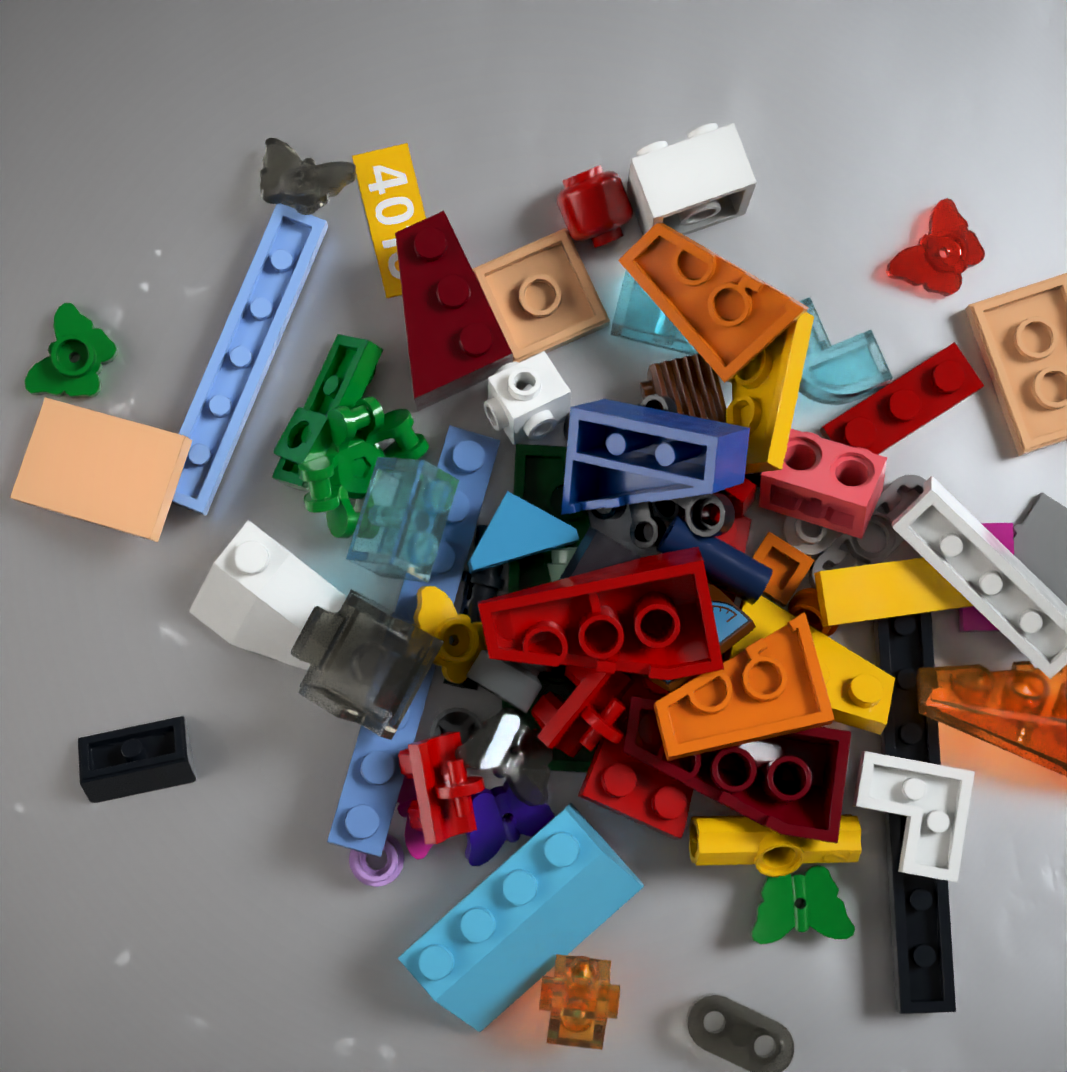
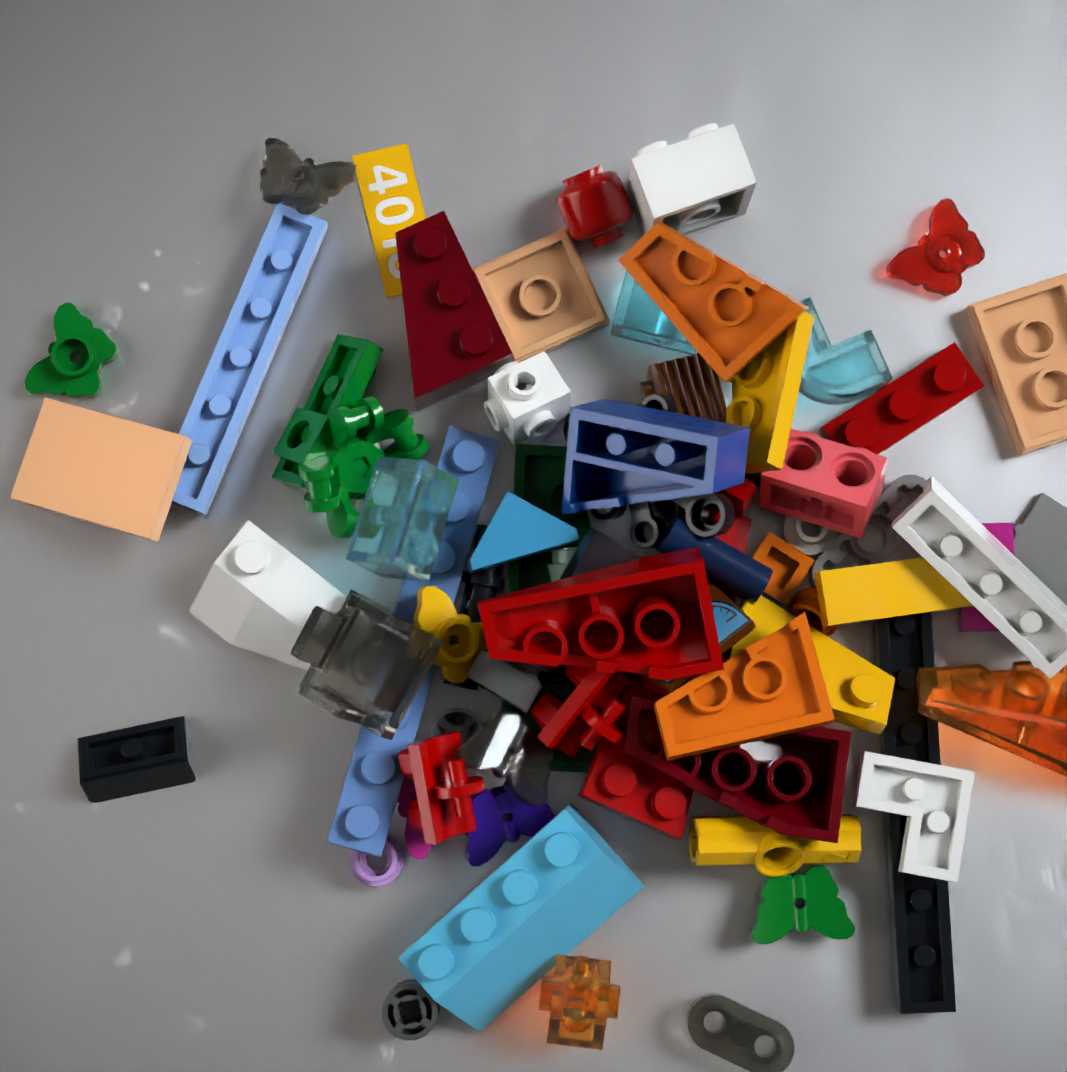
none -> dark grey wheel [382,979,440,1040]

